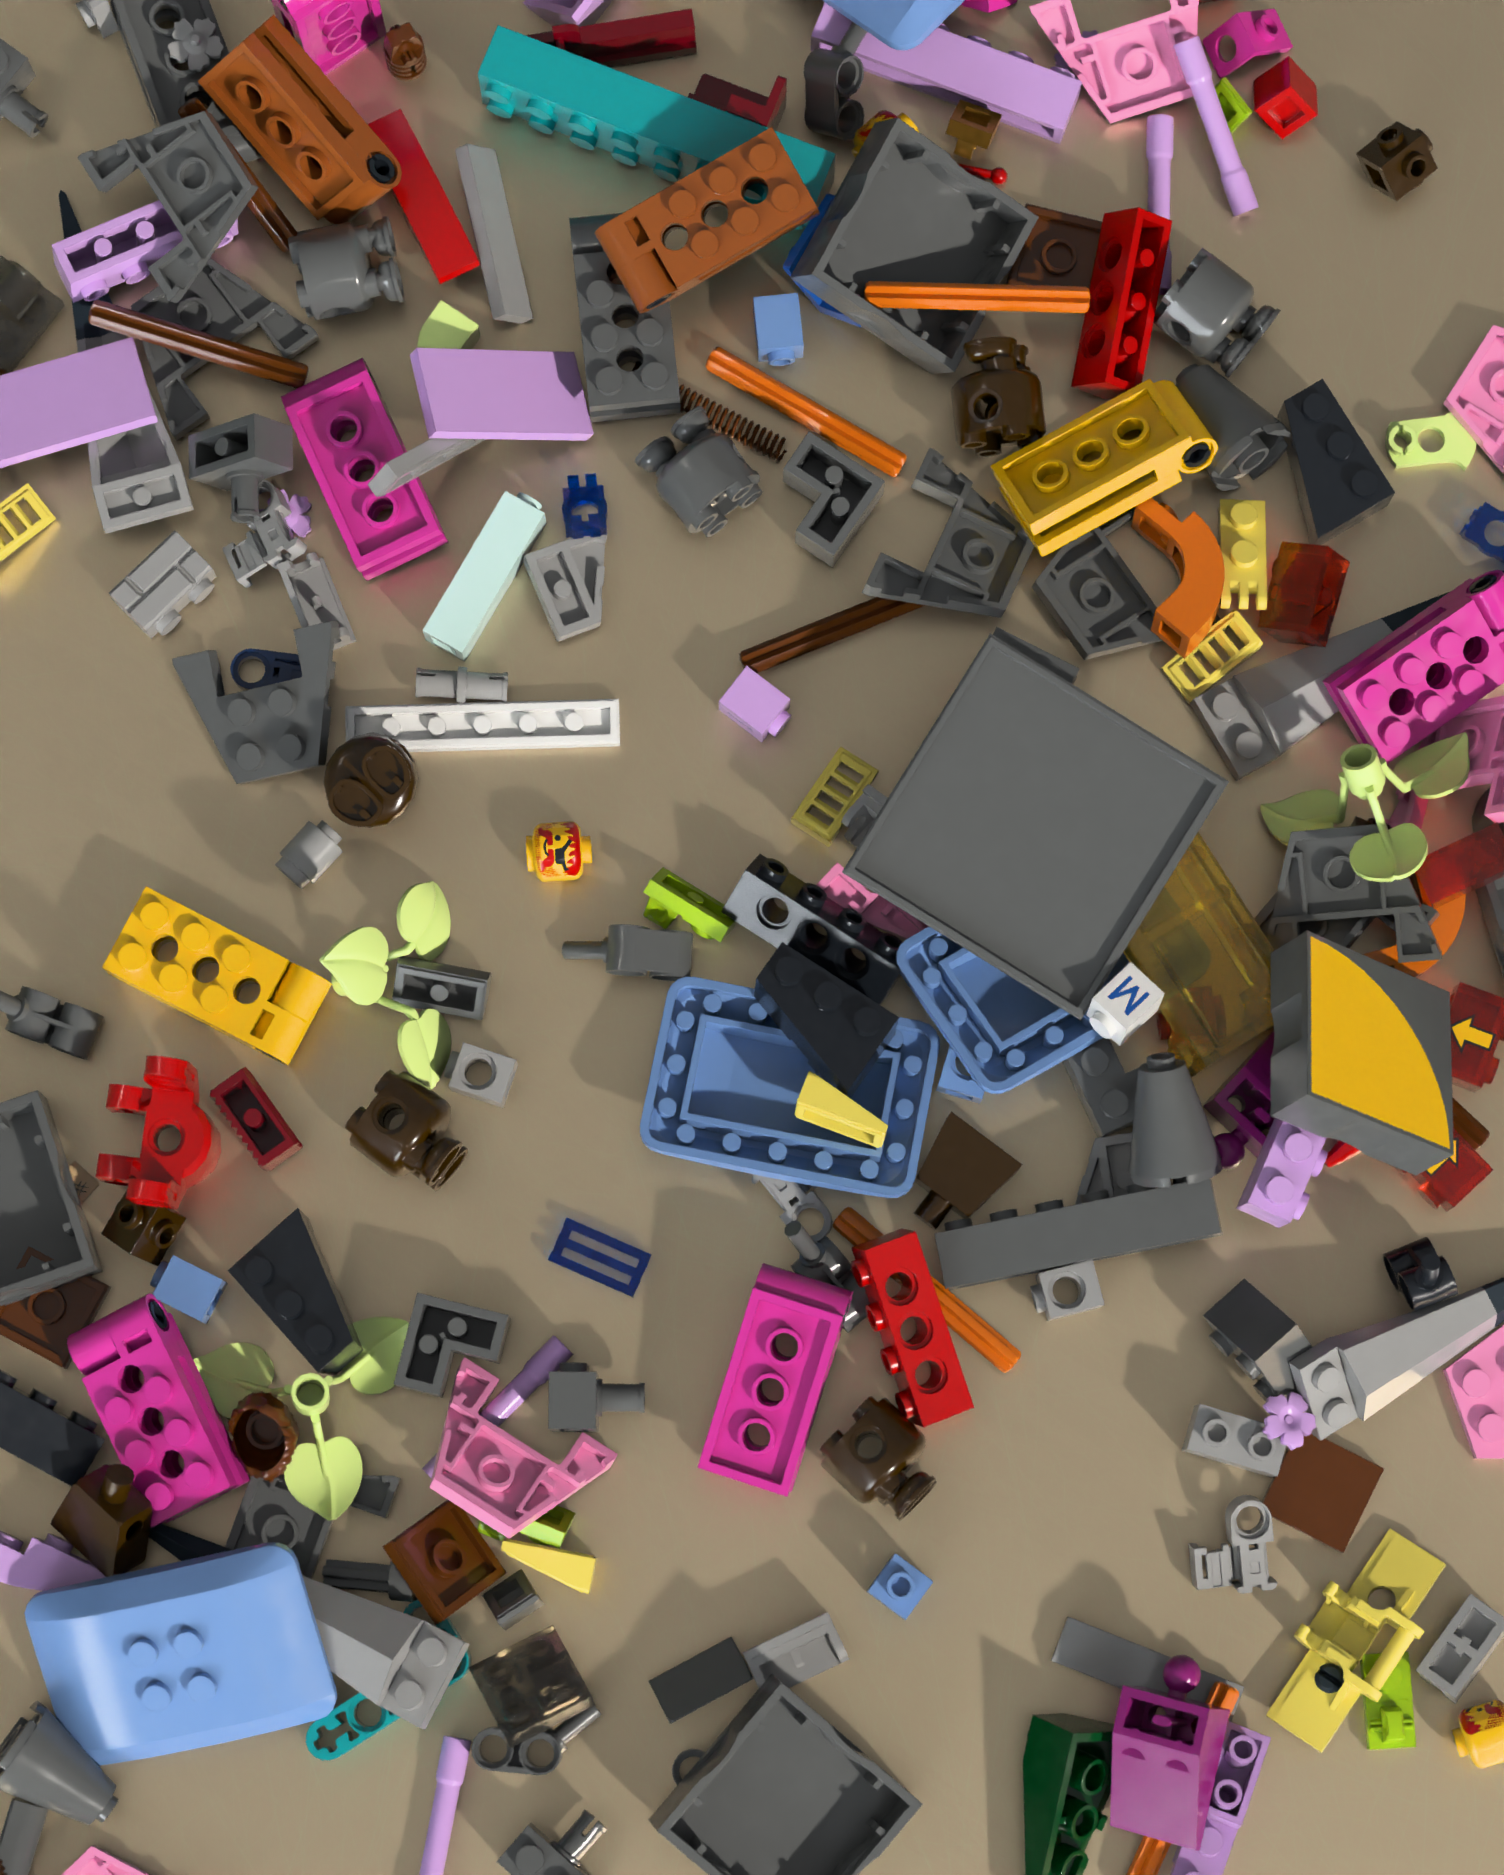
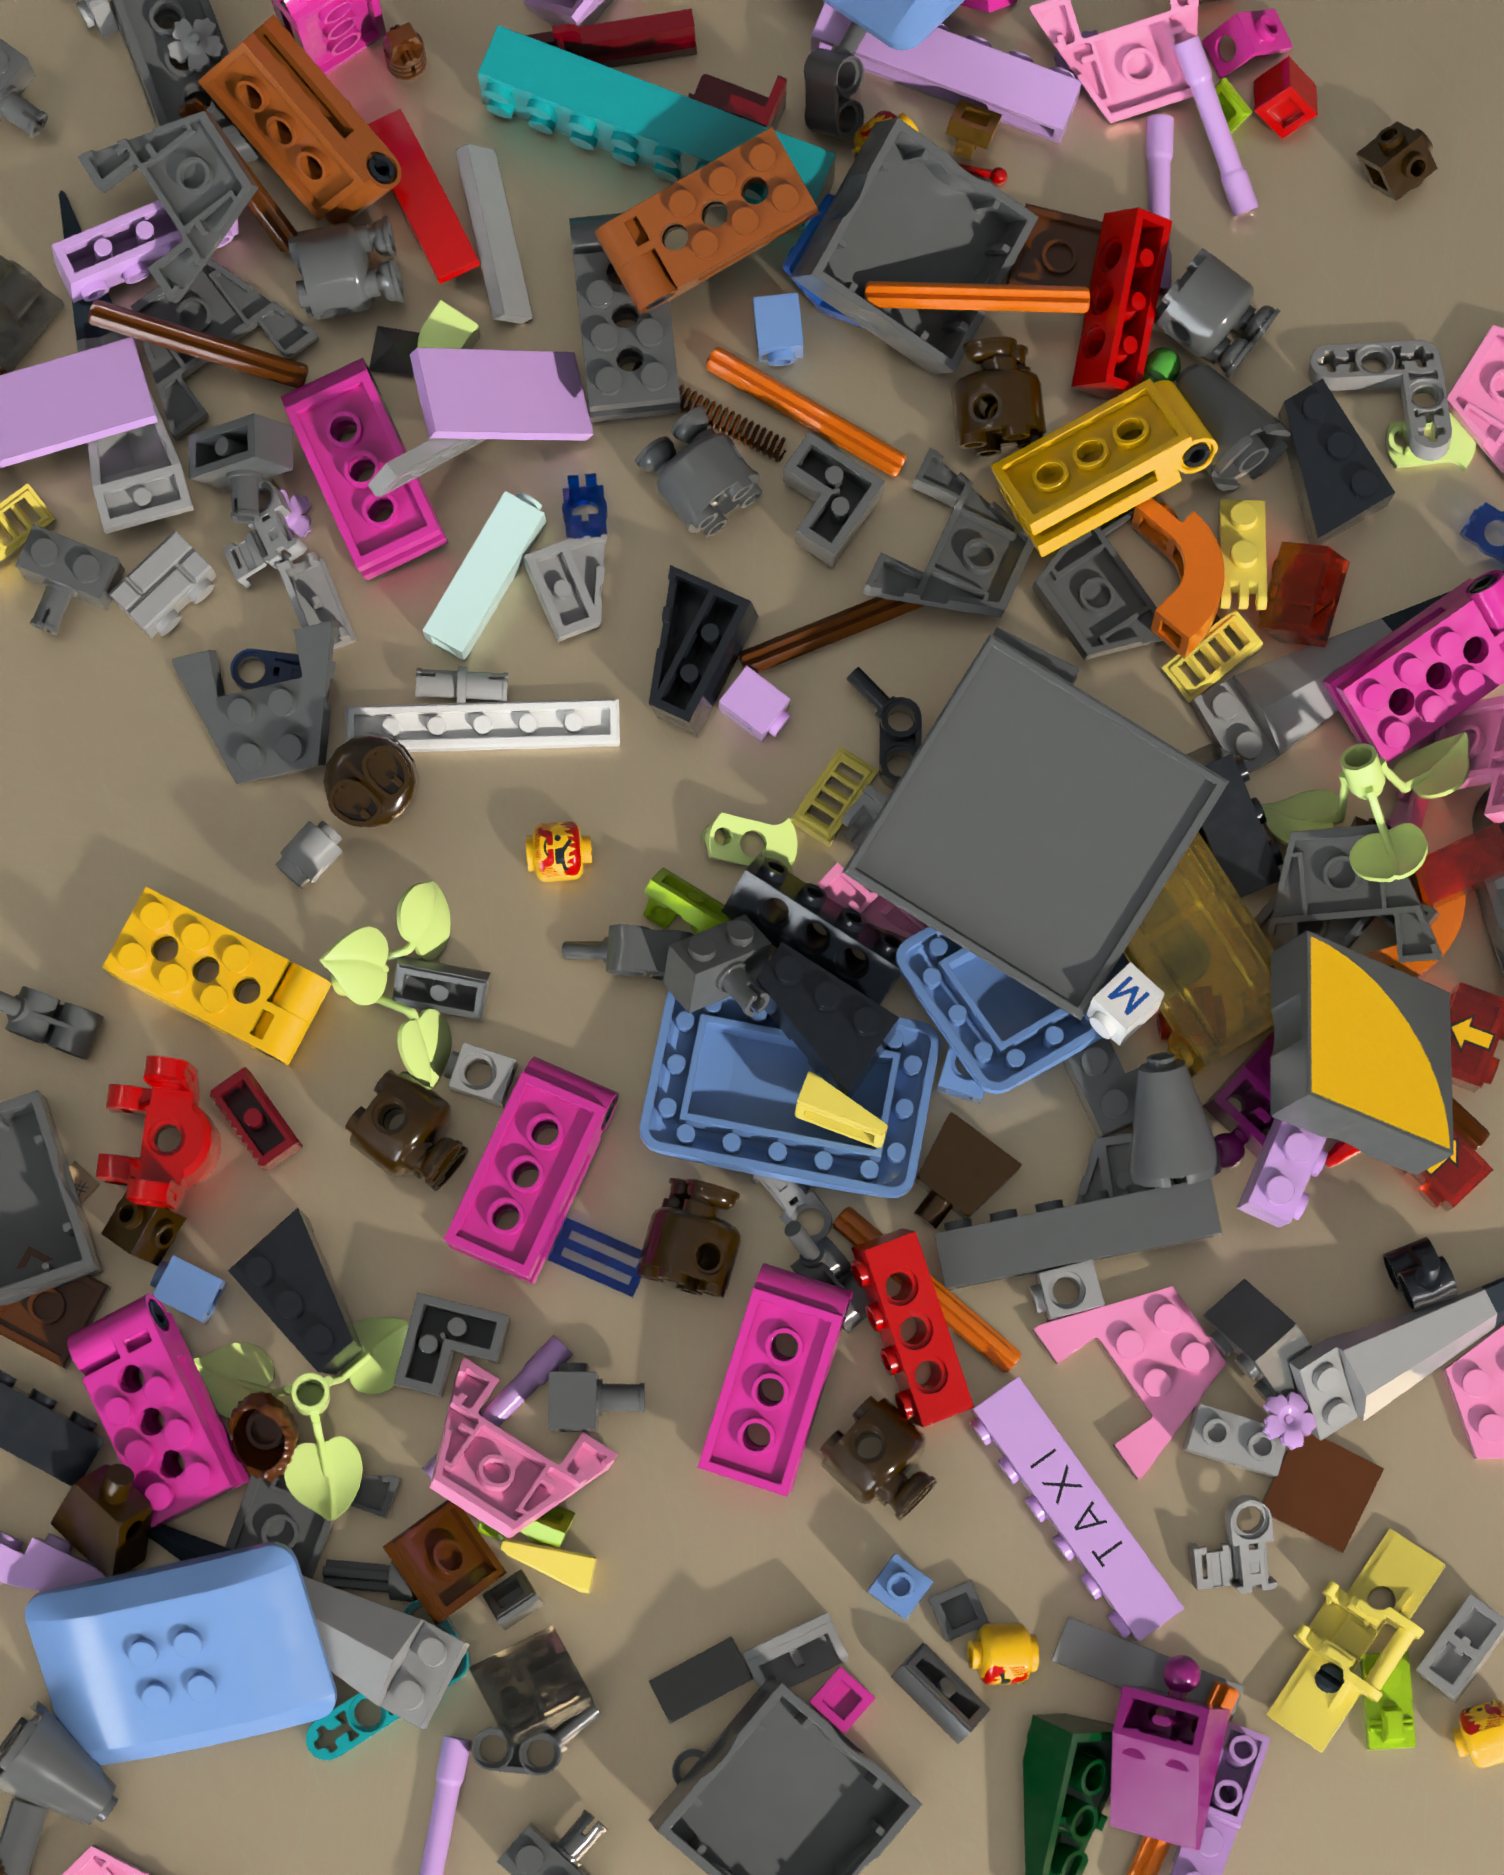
none -> dark grey brick [16,524,125,635]
none -> dark grey slope [369,326,420,378]
none -> dark pink hinge [443,1056,619,1286]
none -> dark brown piece [636,1178,741,1298]
none -> black wedge [649,565,759,736]
none -> dark grey brick [663,915,772,1016]
none -> yellowish green piece [701,812,798,871]
none -> dark pink panel [809,1666,875,1734]
none -> black beam [846,667,922,789]
none -> dark grey brick [890,1642,990,1744]
none -> dark grey tile [927,1580,990,1642]
none -> yellow head [967,1622,1039,1685]
none -> lavender brick [970,1376,1184,1641]
none -> bright pink wing [1033,1286,1227,1480]
none -> bright green cylinder [1142,347,1181,383]
none -> black wedge [1186,743,1284,901]
none -> light grey beam [1308,340,1452,461]

